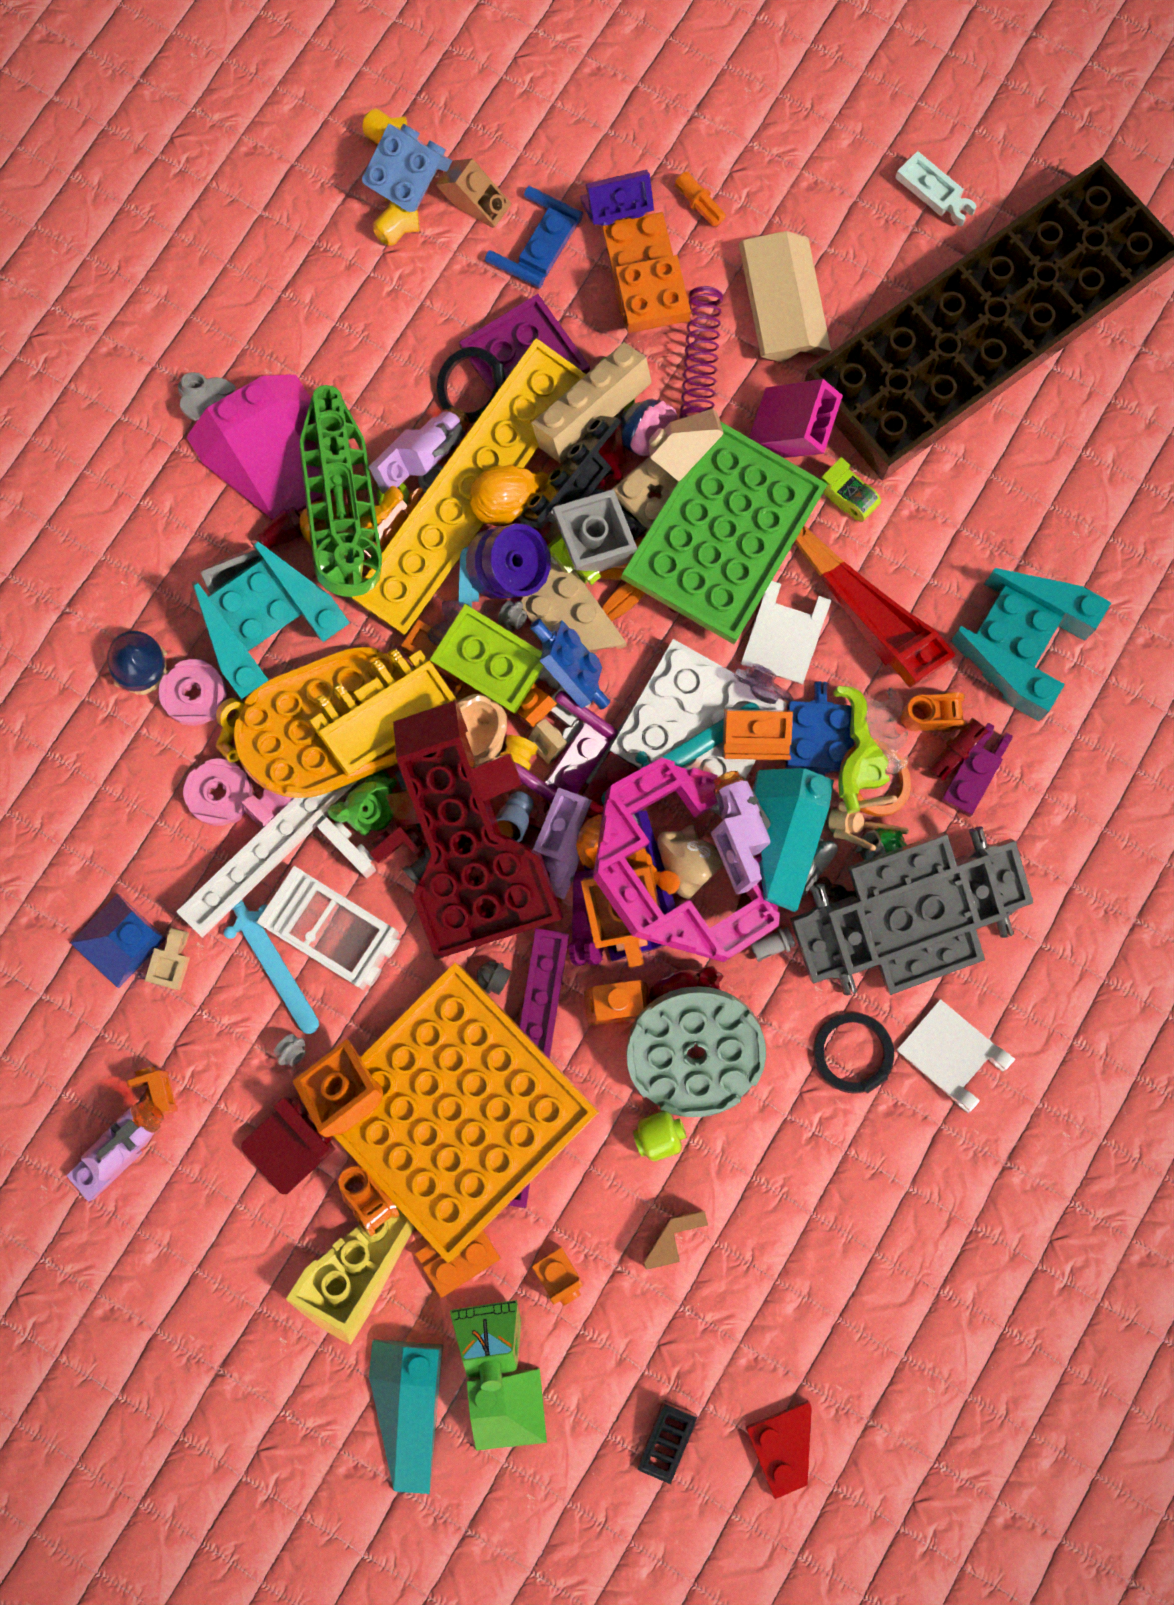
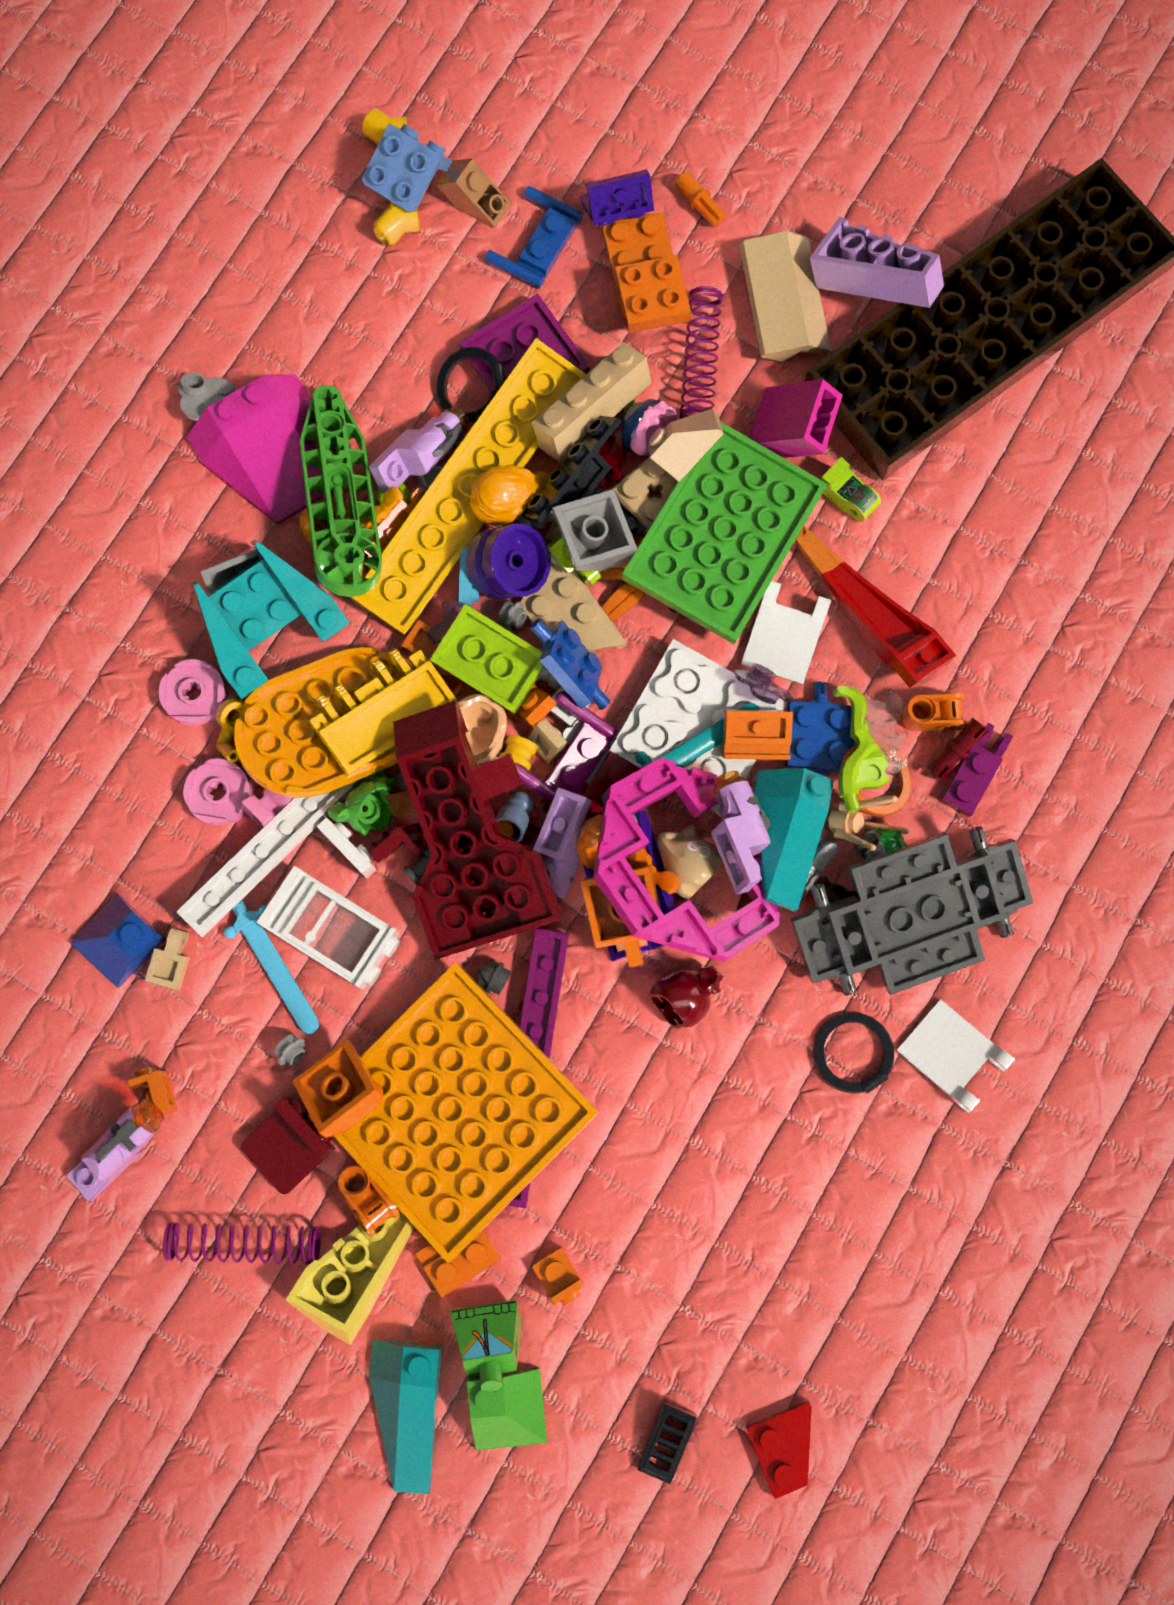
dark blue hair [107,631,169,695] -> none
dark red cone [257,507,303,549] -> none
magenta hinge [569,870,604,966] -> none
orange torso [584,980,650,1026] -> none
sand green plate [626,986,766,1117] -> none
lime head [633,1111,687,1162] -> none
medium nougat slope [643,1210,708,1270] -> none
light grey pin [751,927,795,962] -> none
light aqua plate [895,151,977,226] -> none
teal wedge [951,568,1112,721] -> none
none -> magenta piece [163,1222,320,1265]
none -> lavender wedge [810,216,944,308]

